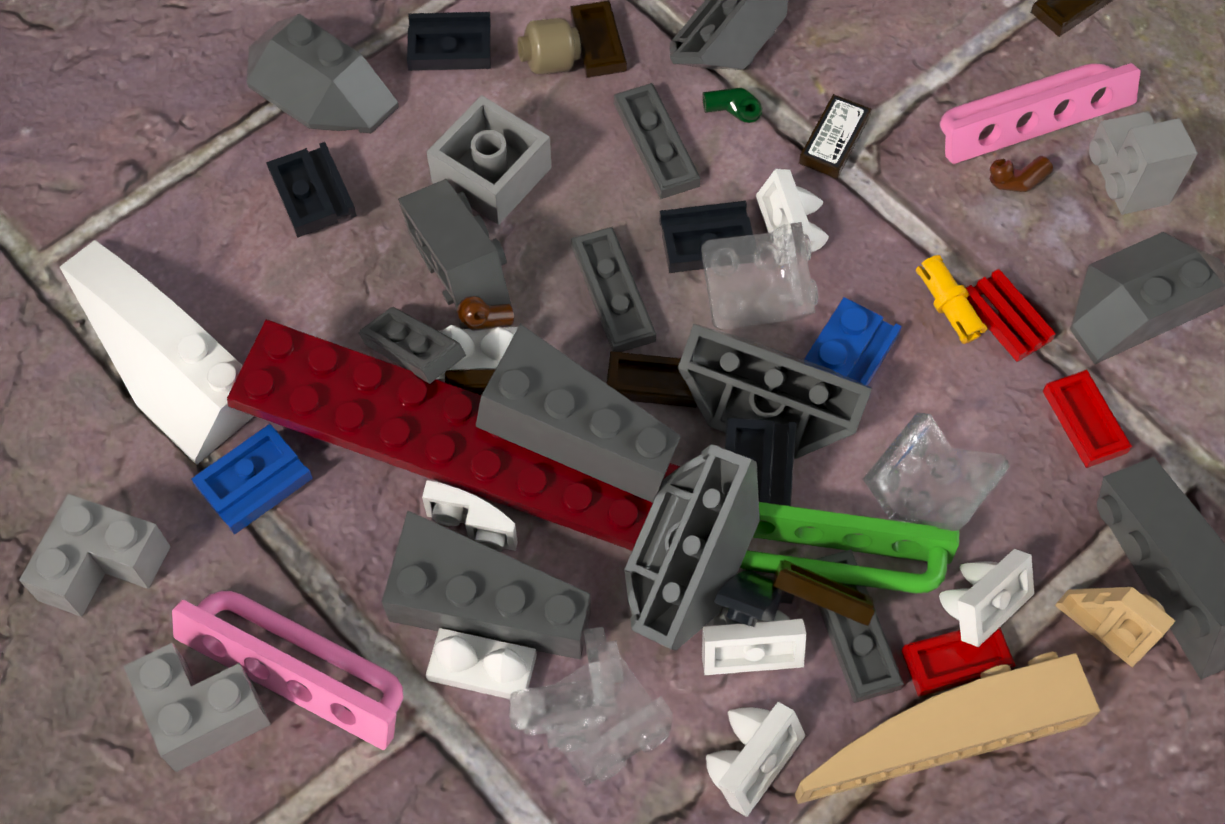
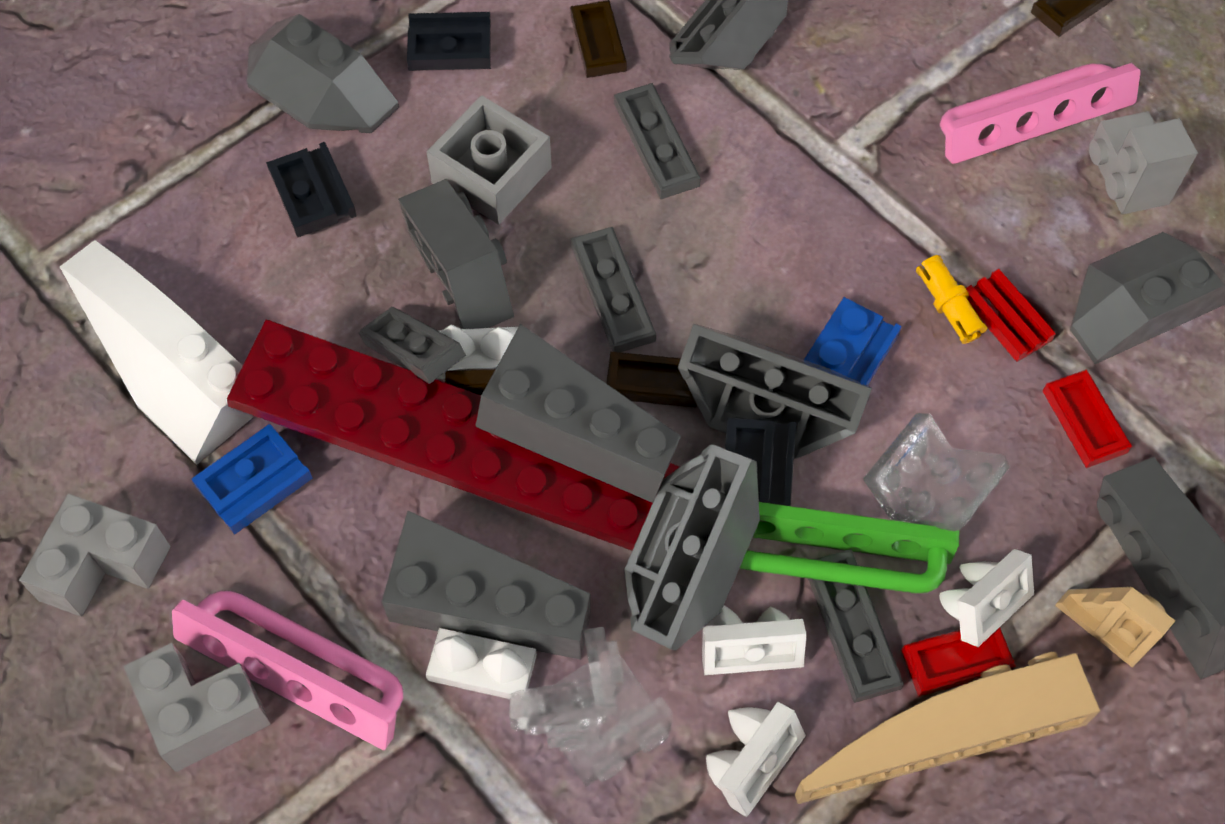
white slope [422,480,518,552] -> none
reddish brown arm [457,296,514,331] -> none
dark tan head [517,18,581,75] -> none
black plate [659,200,757,273] -> none
clear bracket [701,222,818,330] -> none
dark green arm [702,88,762,123] -> none
black slope [714,570,795,627] -> none
white tile [756,169,829,267] -> none
dark brown tile [774,560,875,626] -> none
tile [798,94,872,179] -> none
reddish brown arm [989,156,1053,192] -> none

